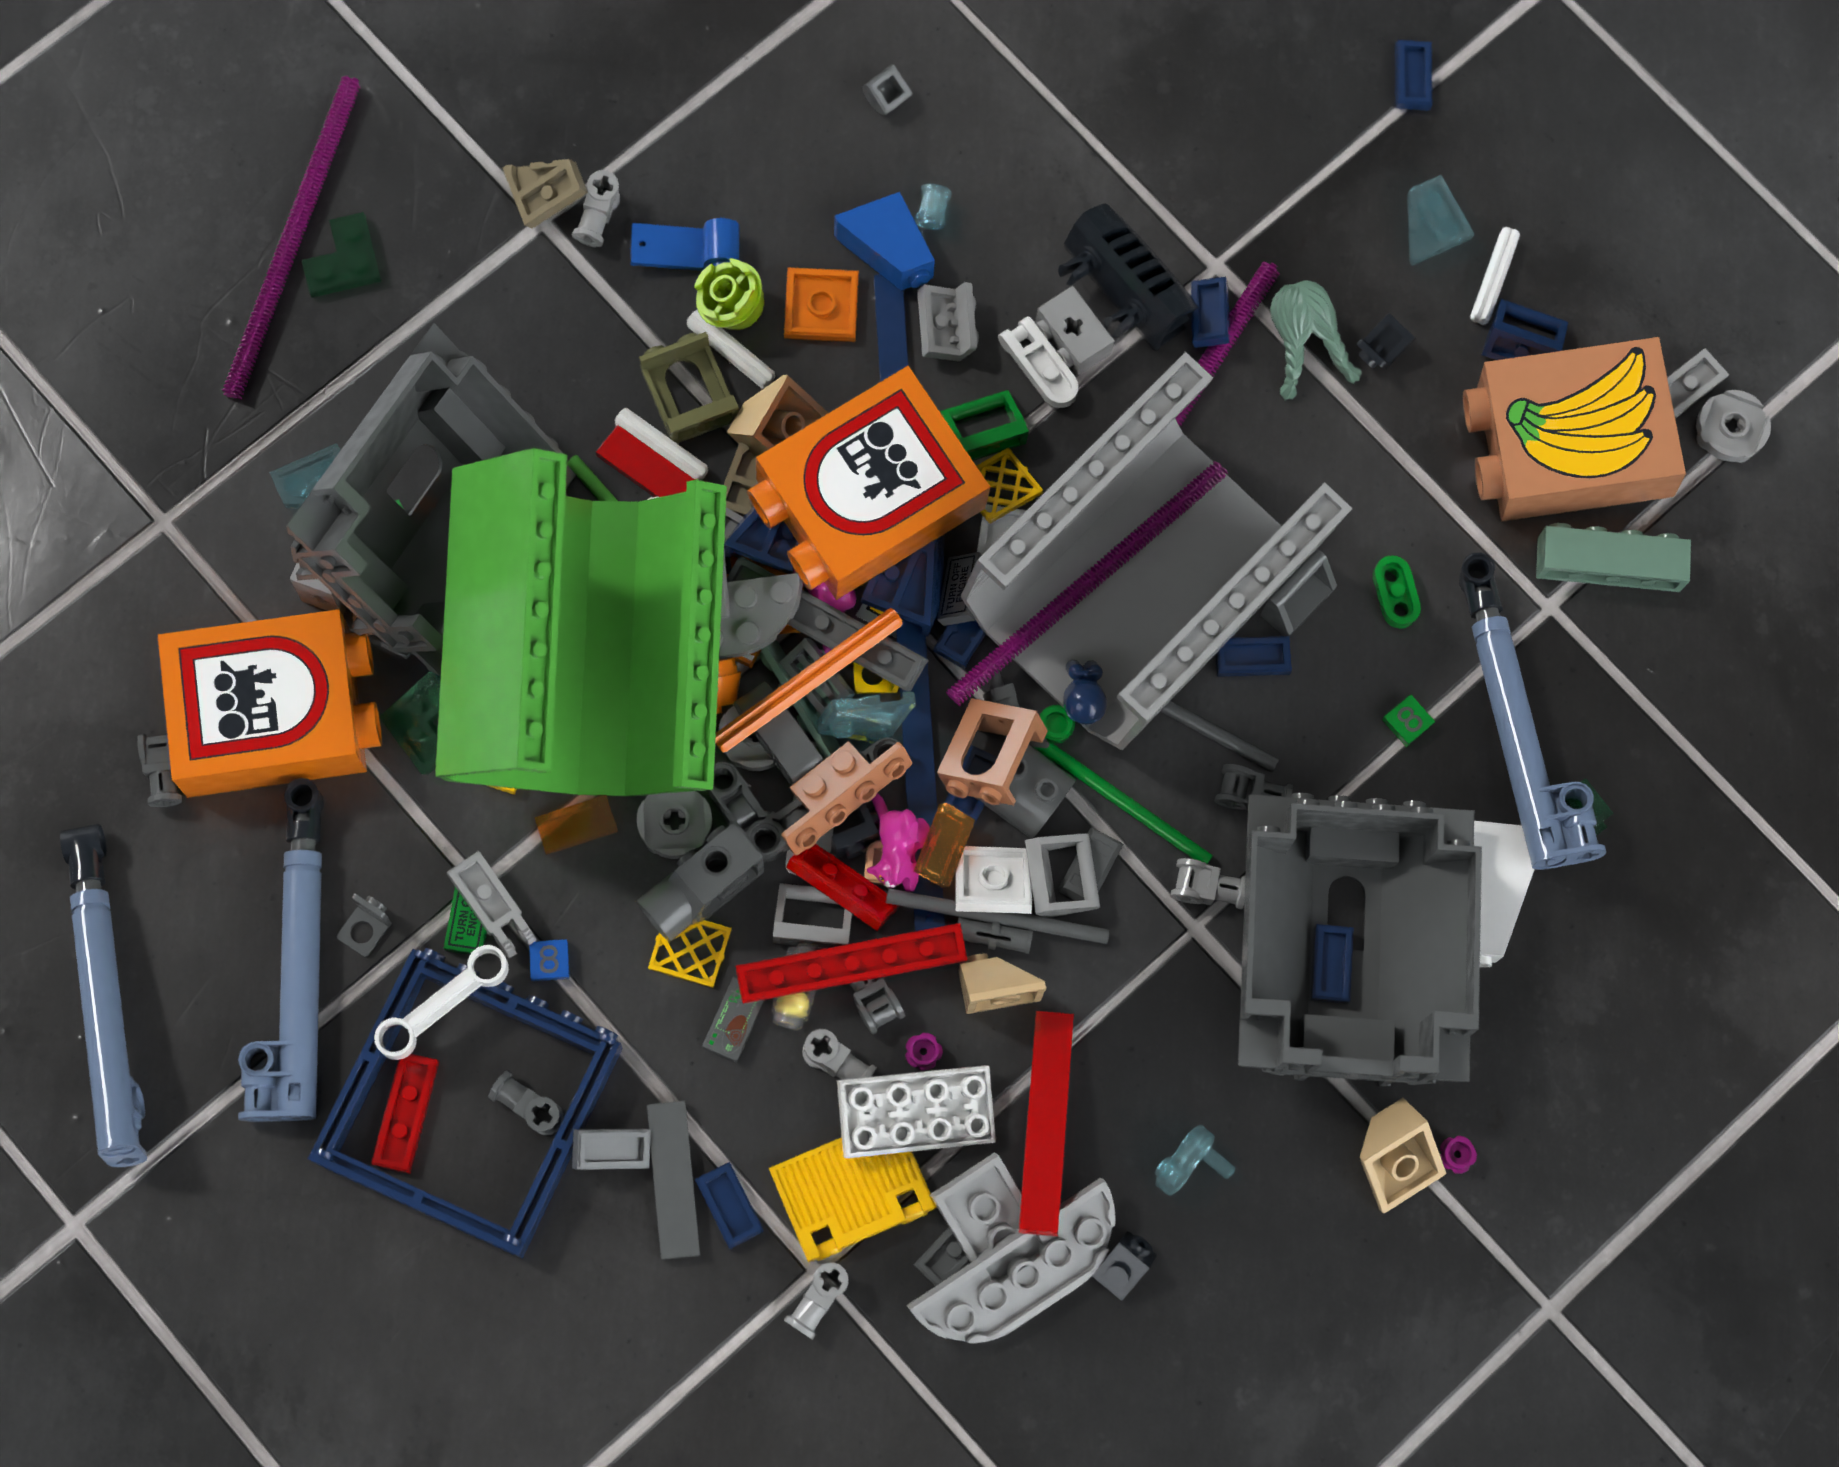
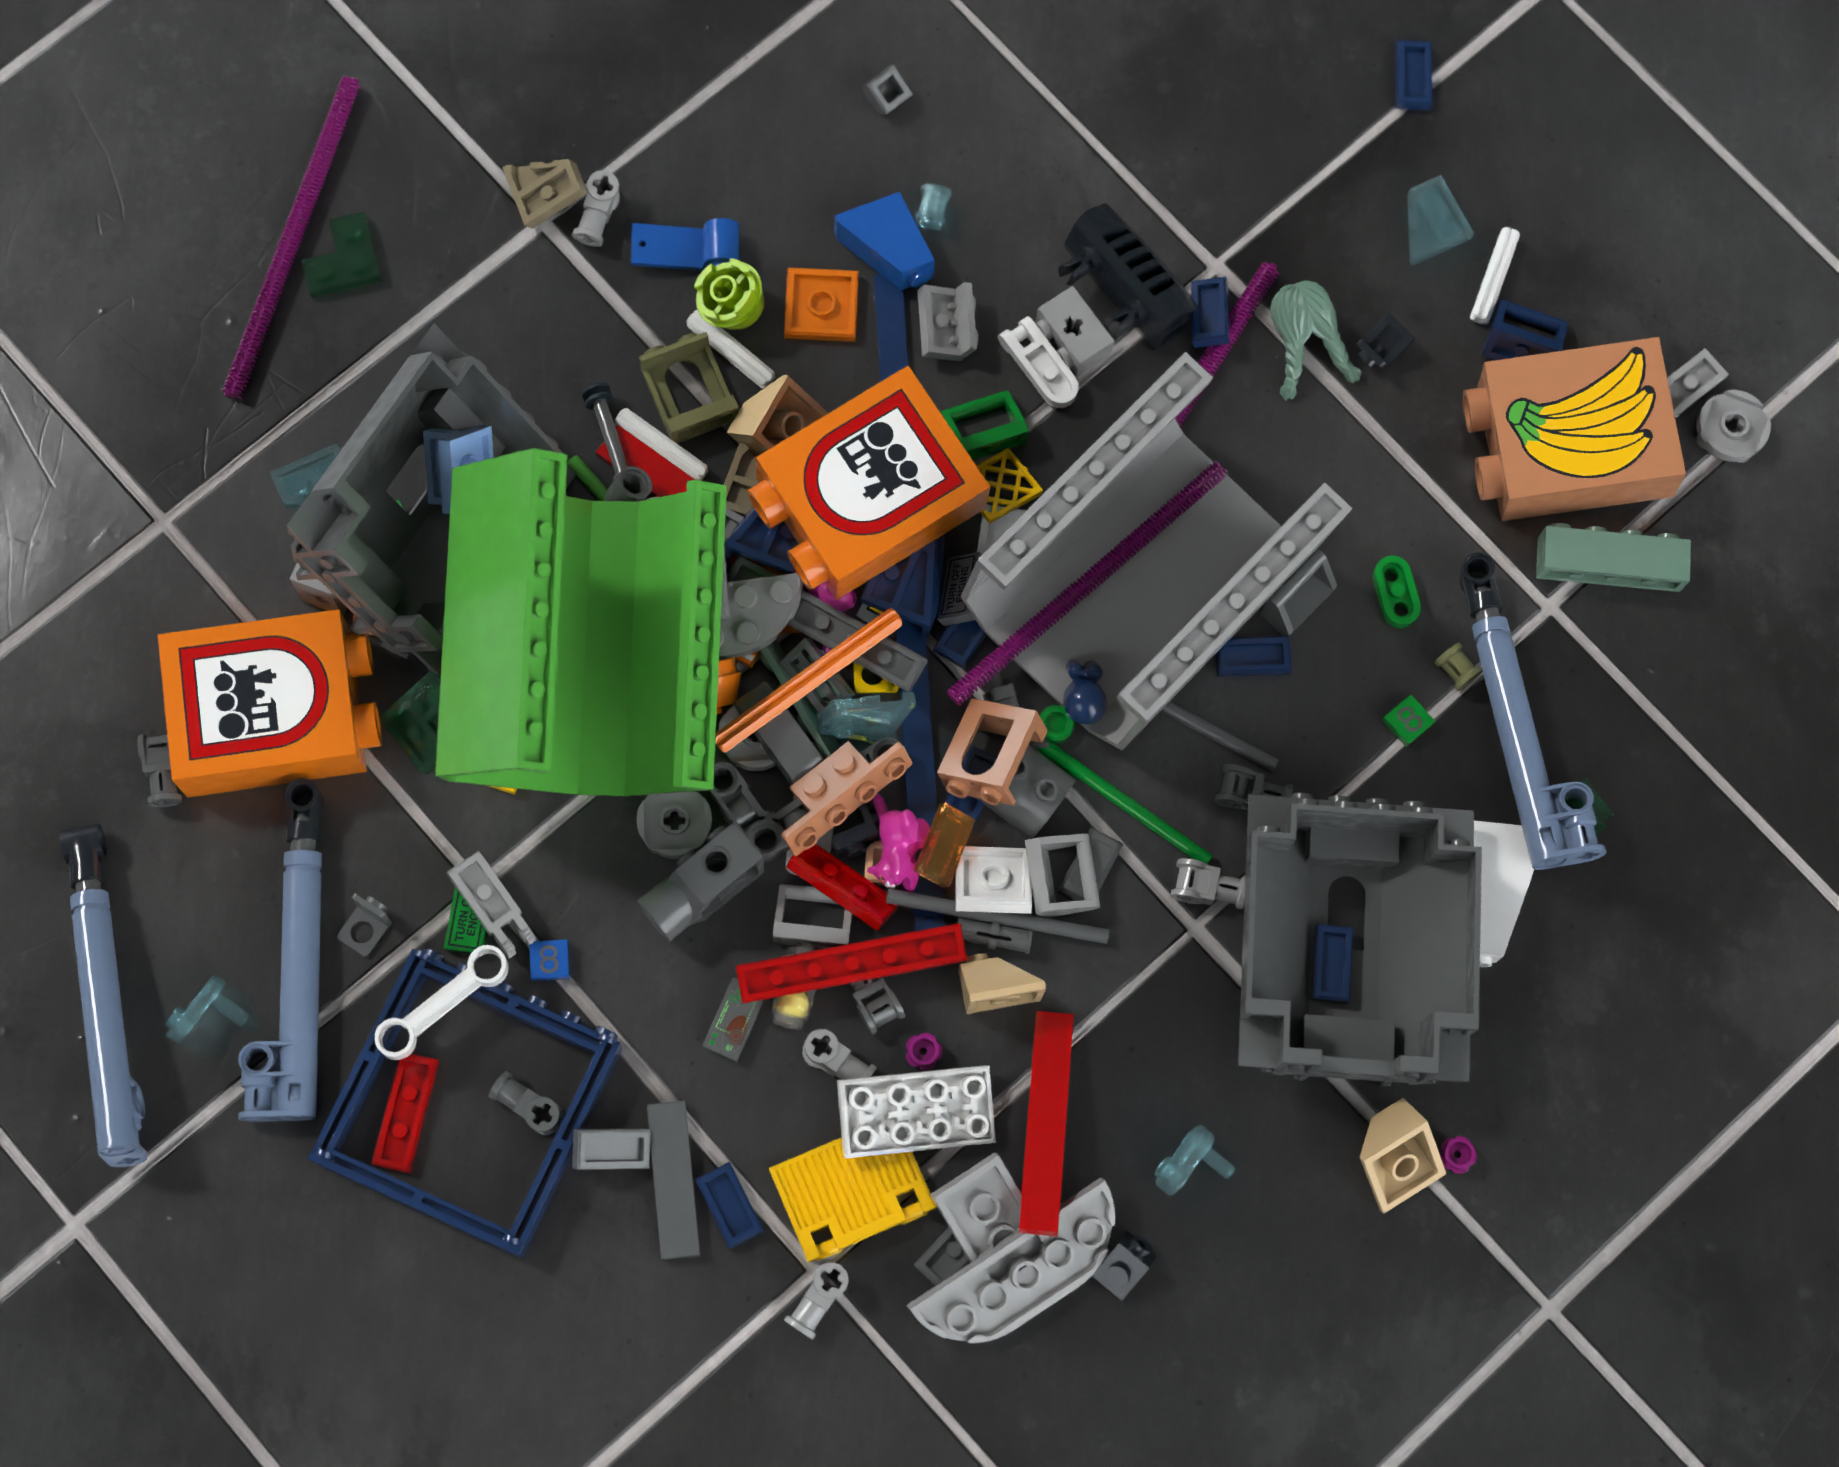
clear orange tile [534,795,618,855] -> none
yellow window [648,920,732,988] -> none
none -> clear light blue piece [164,974,250,1044]
none -> light blue bracket [423,425,494,514]
none -> dark grey piece [581,382,652,502]
none -> olive bush [1434,642,1483,691]

